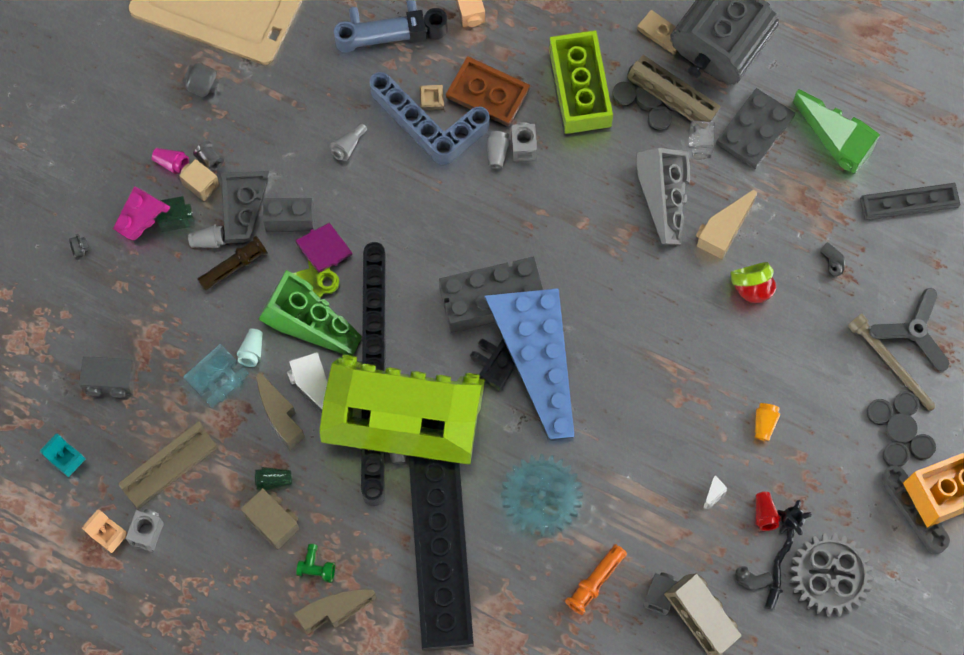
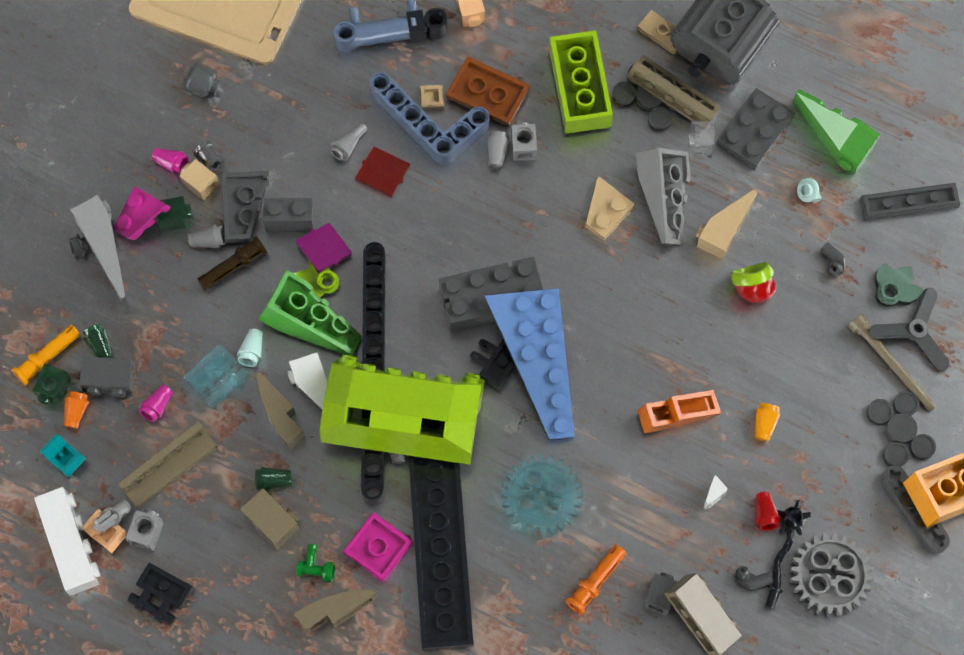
none -> light orange pin [11,324,81,386]
none -> clear green brick [32,364,71,406]
none -> white brick [34,487,101,596]
none -> orange cone [63,391,89,429]
none -> light grey wedge [71,195,126,302]
none -> clear green cone [83,324,113,358]
none -> light grey axle [93,500,131,533]
none -> black plate [127,562,194,626]
none -> dark pink cone [139,385,173,422]
none -> dark pink tile [343,512,414,583]
none -> clear red piece [355,146,410,198]
none -> tan wing [585,177,635,241]
none -> orange slope [637,390,721,434]
none -> light aqua plate [797,178,822,203]
none -> sand green plate [876,263,923,305]

